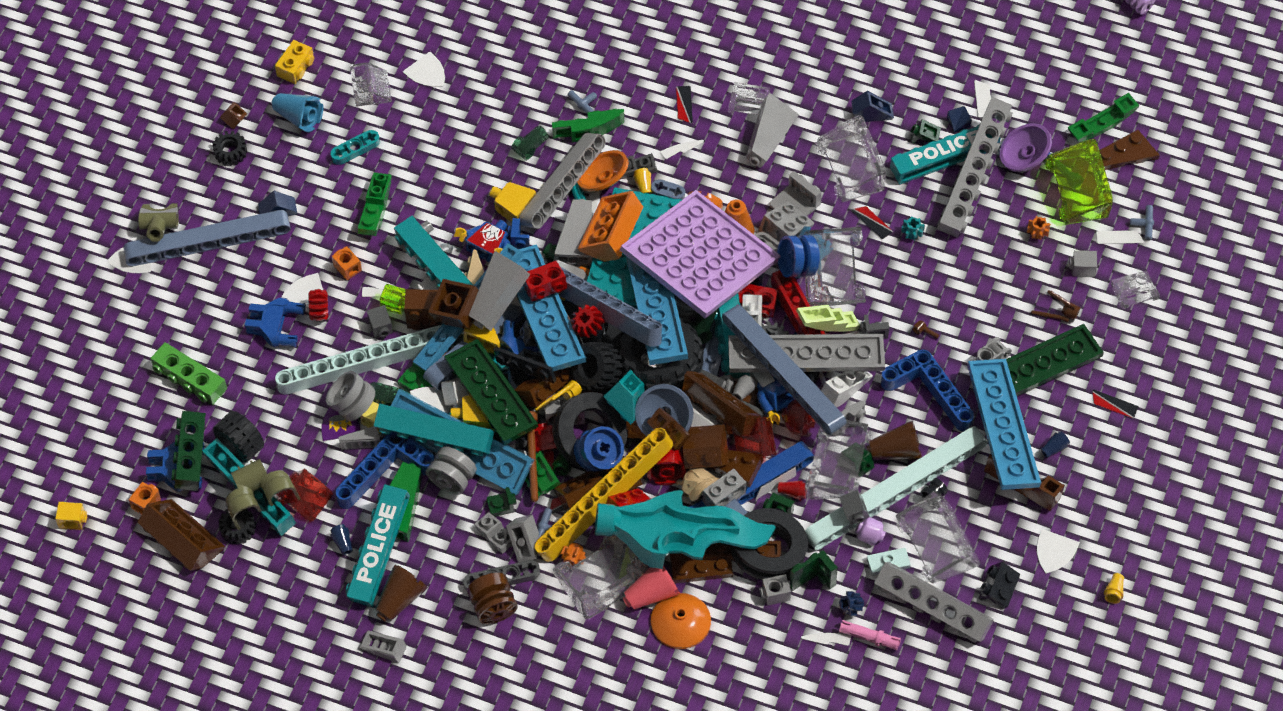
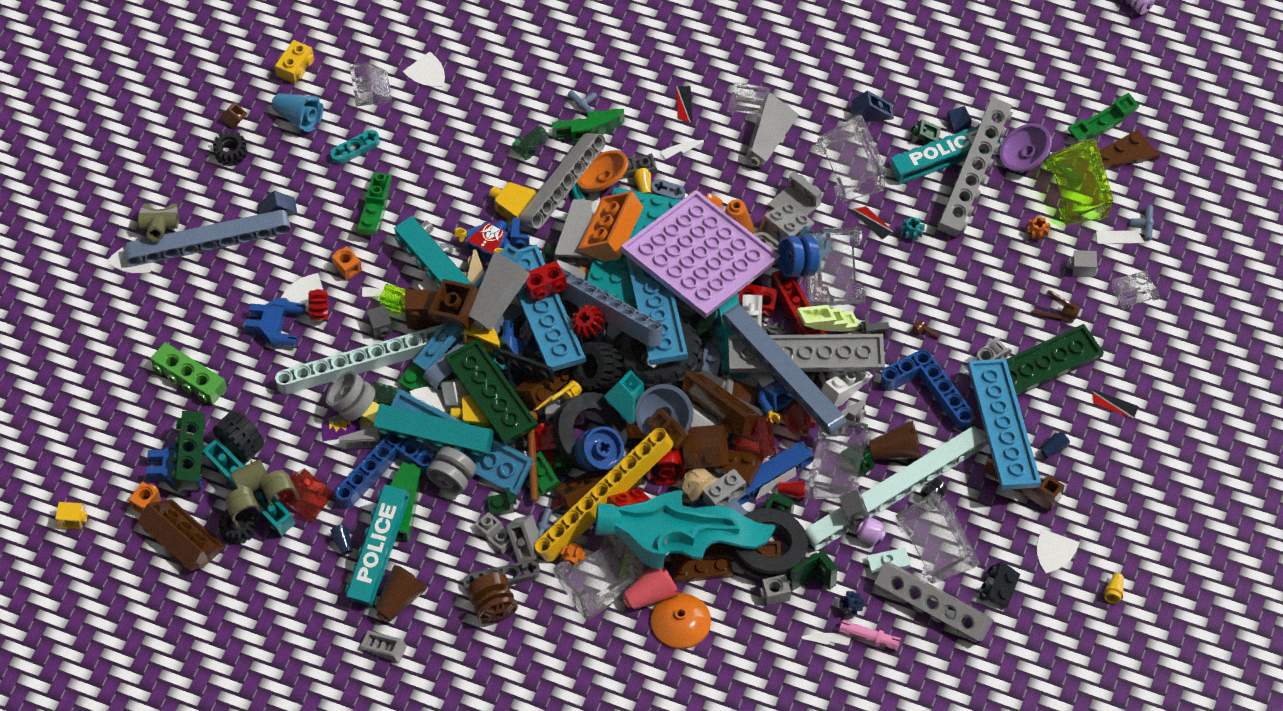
light grey cone [732,375,755,401] -> none
white sticker [974,80,991,118] -> none

